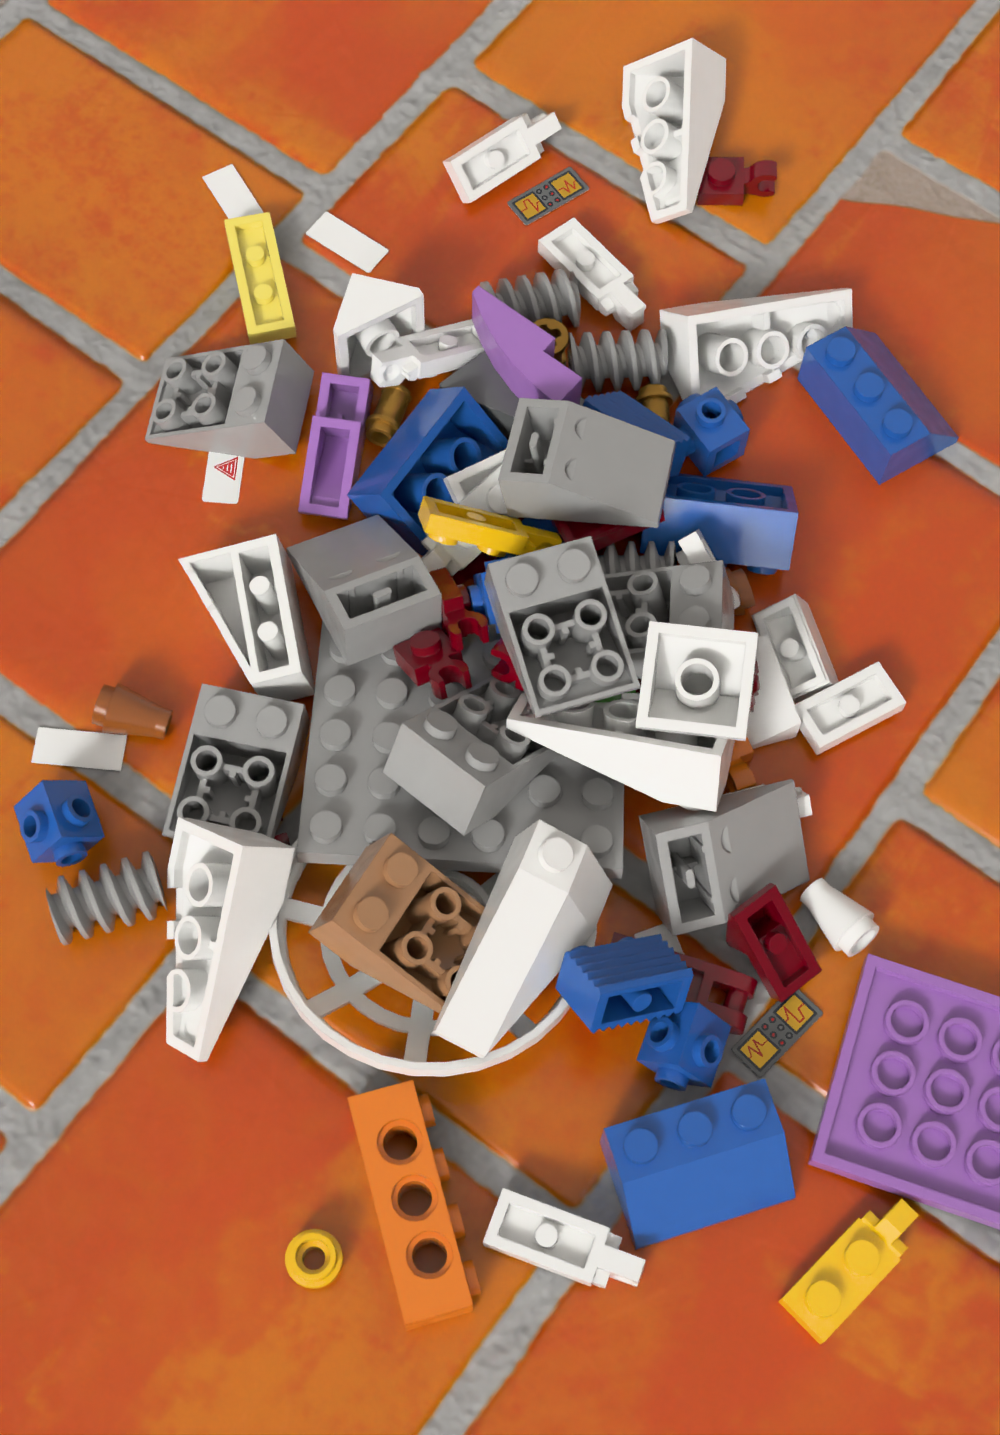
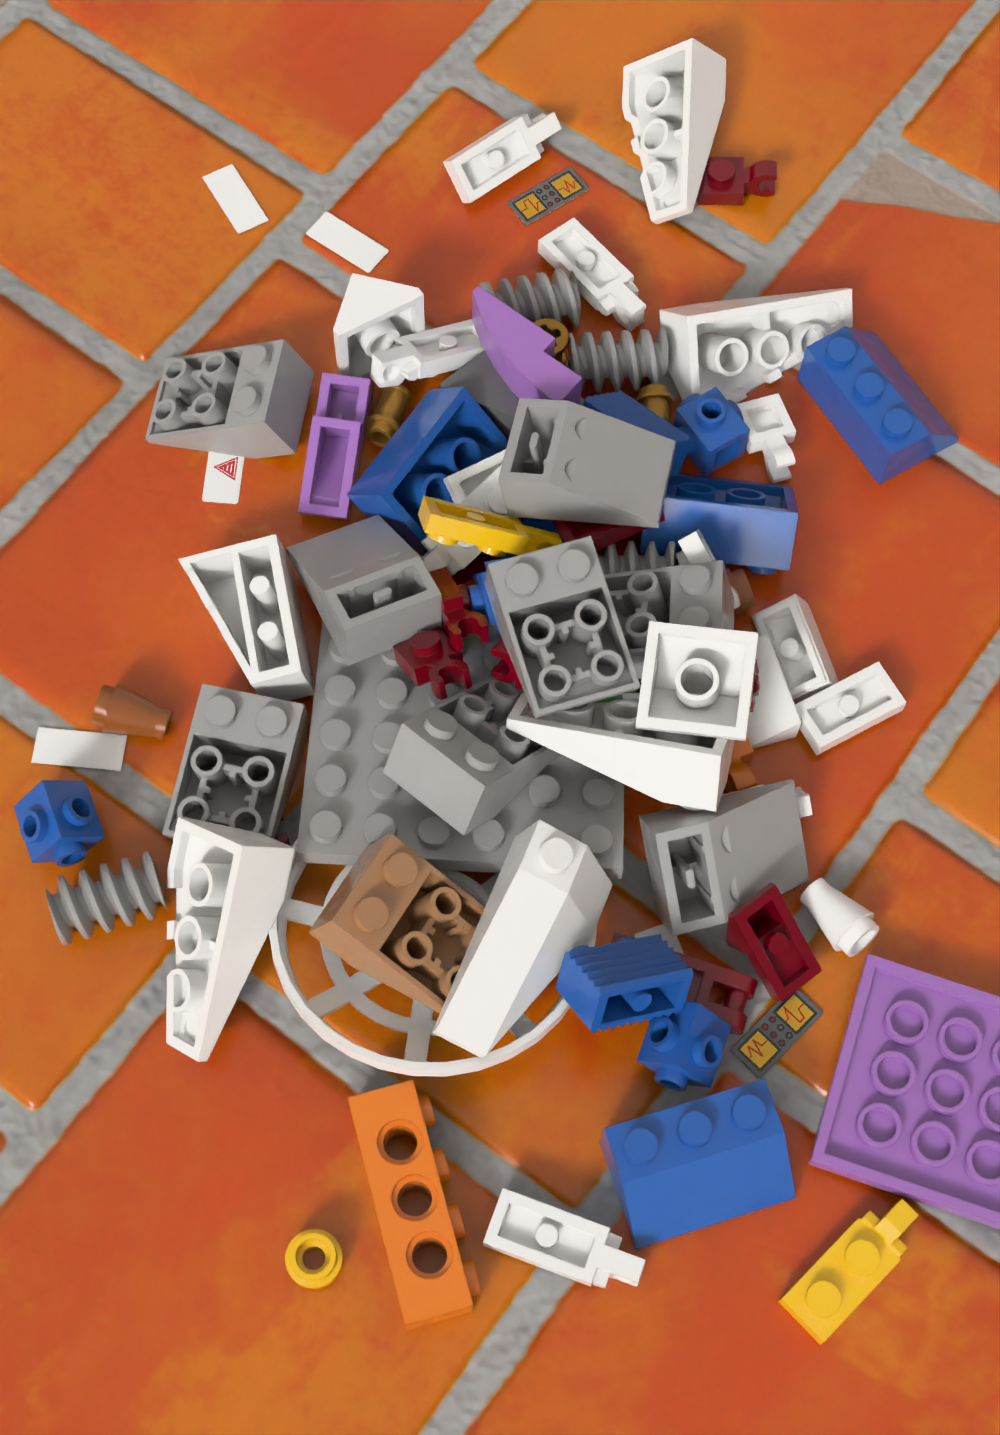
light yellow plate [224,212,297,344] -> none
none -> white plate [737,393,796,483]

